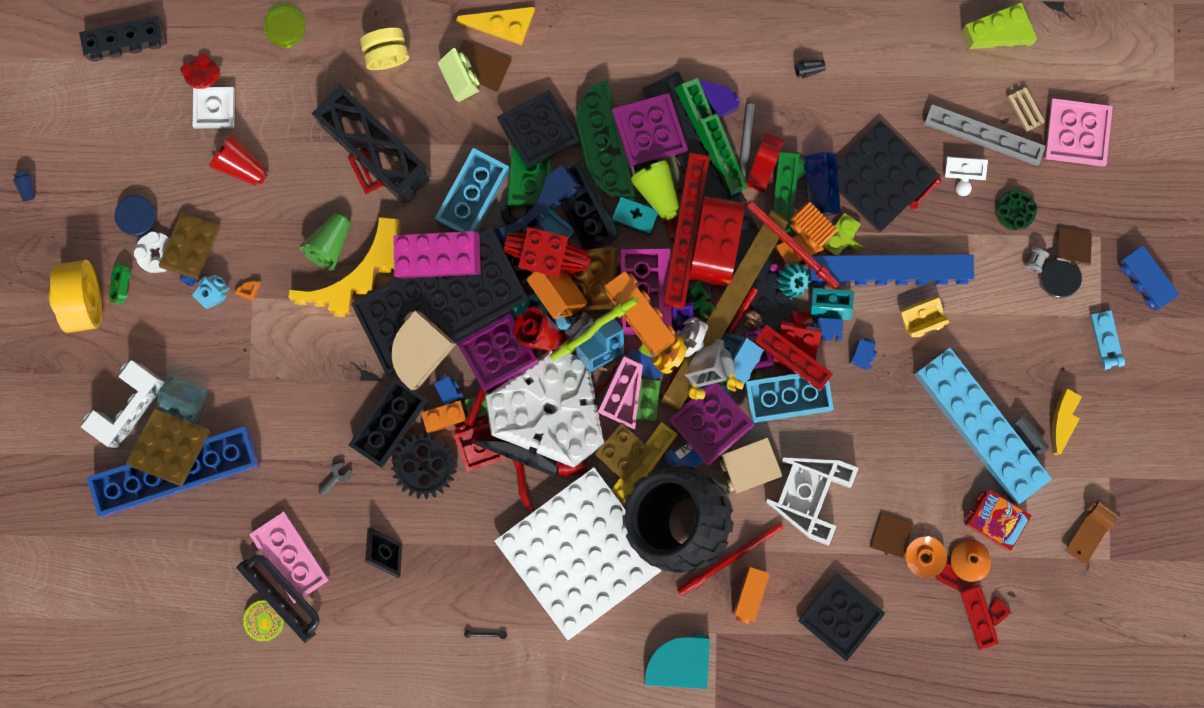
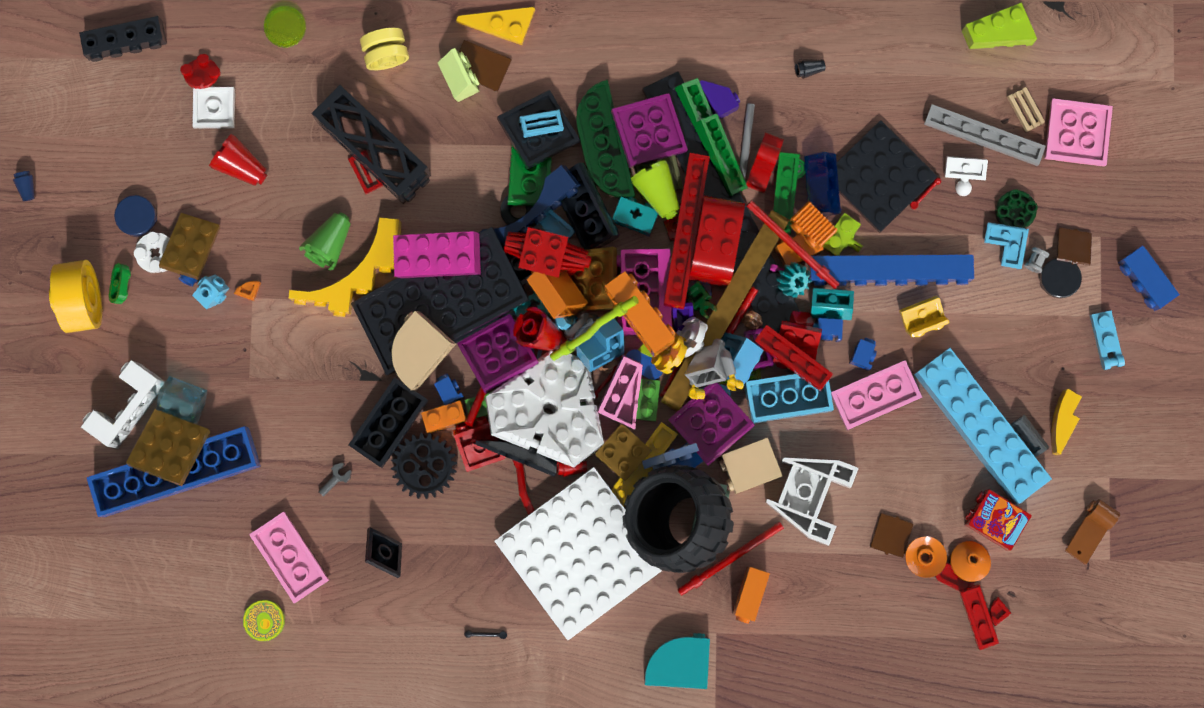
black piece [236,555,320,643] -> none
medium azure brick [435,148,510,232] -> none
black plate [798,573,886,661] -> none
none -> medium azure tile [519,110,564,138]
none -> medium blue plate [642,443,699,470]
none -> bright pink plate [831,360,922,430]
none -> medium azure tile [984,222,1029,269]

